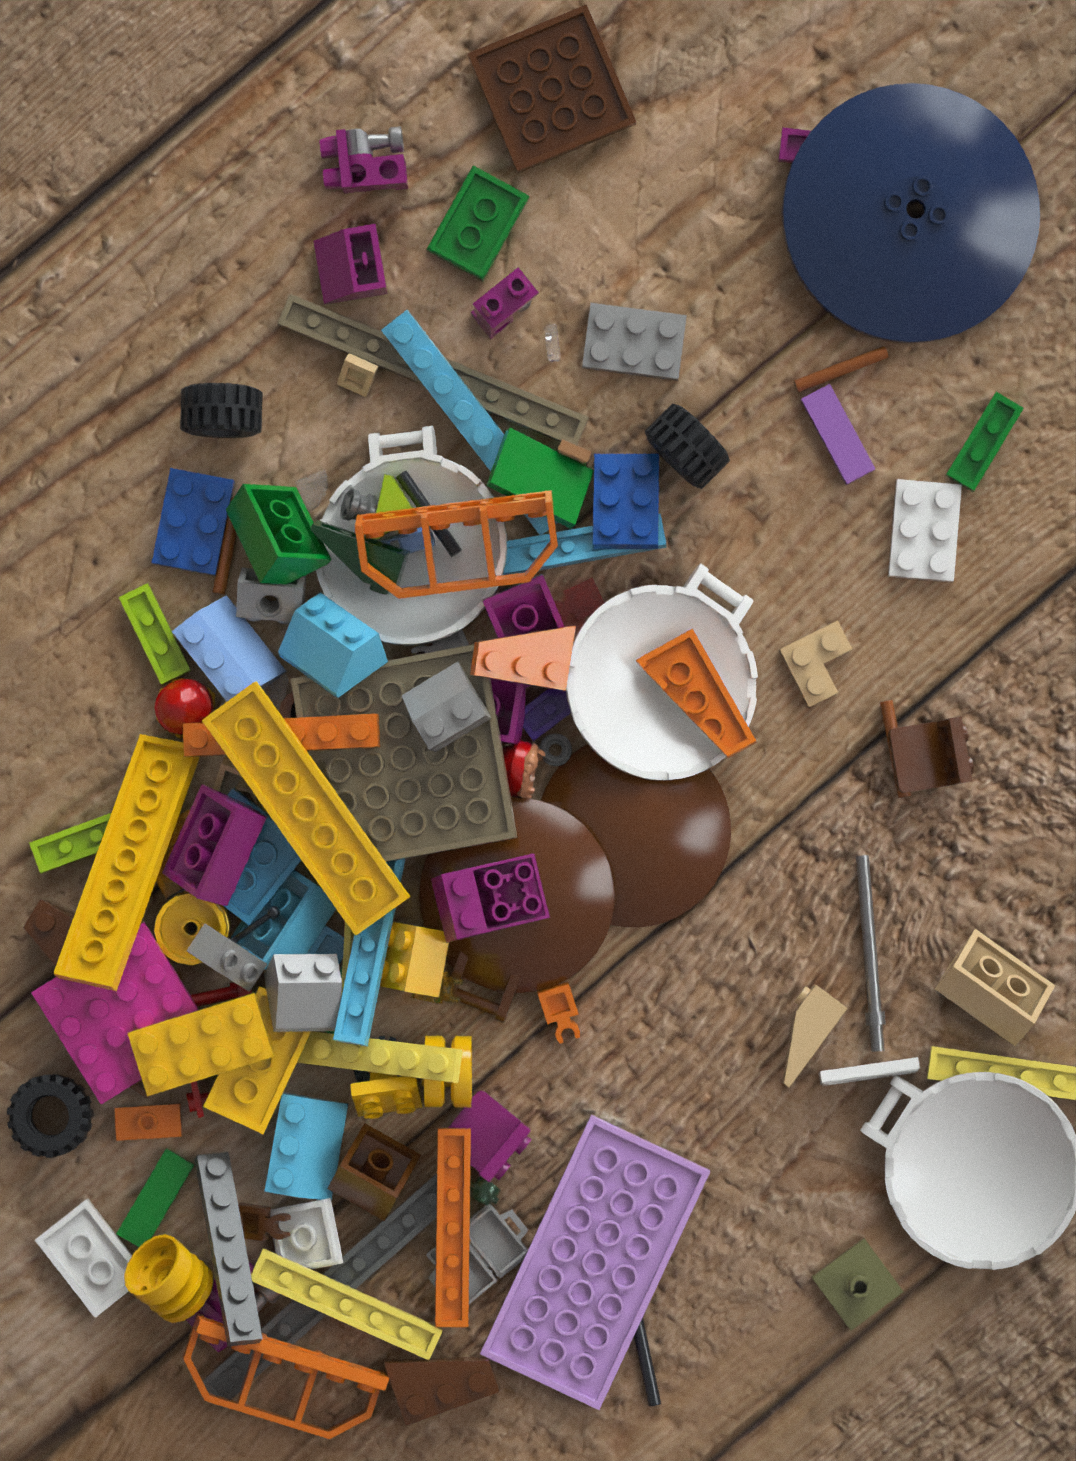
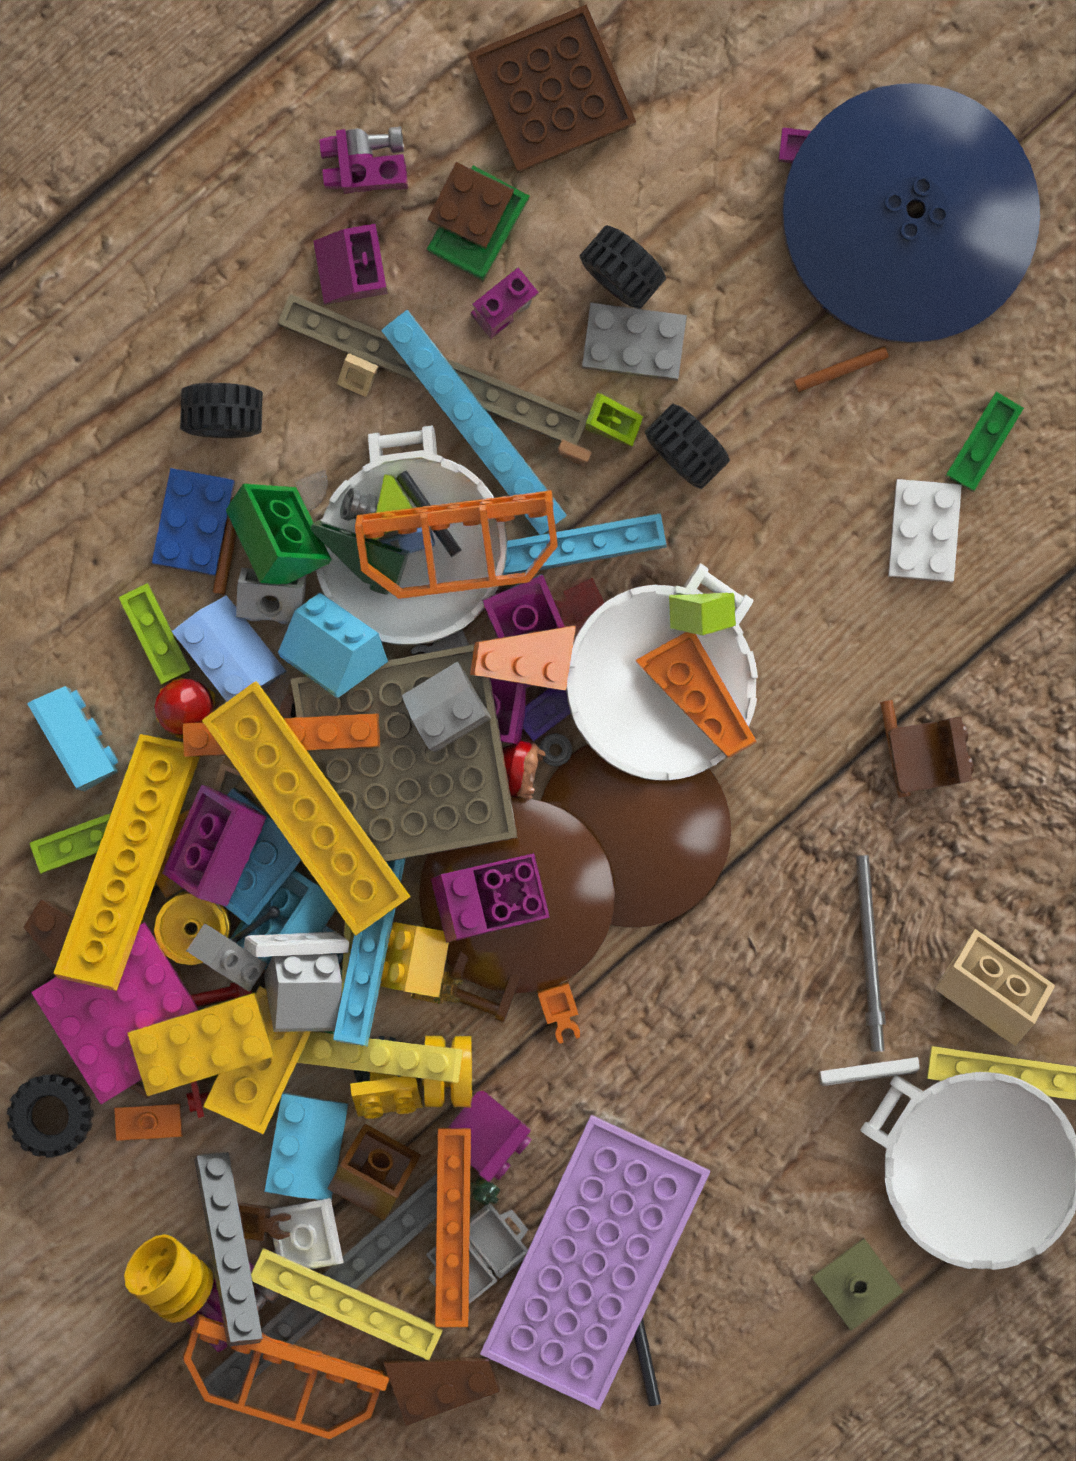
white plate [35,1199,132,1318] -> none
green tile [116,1148,195,1247] -> none
green tile [486,427,594,529] -> none
clear tile [544,324,561,362] -> none
blue plate [593,454,659,549] -> none
tan plate [779,620,852,708] -> none
tan slope [782,985,847,1087] -> none
medium lavender tile [800,384,875,485] -> none
none -> medium azure slope [27,686,119,792]
none -> white tile [244,932,349,957]
none -> reddish brown plate [428,162,514,250]
none -> black tyre [579,225,666,309]
none -> lime slope [585,393,644,446]
none -> lime slope [669,593,736,636]

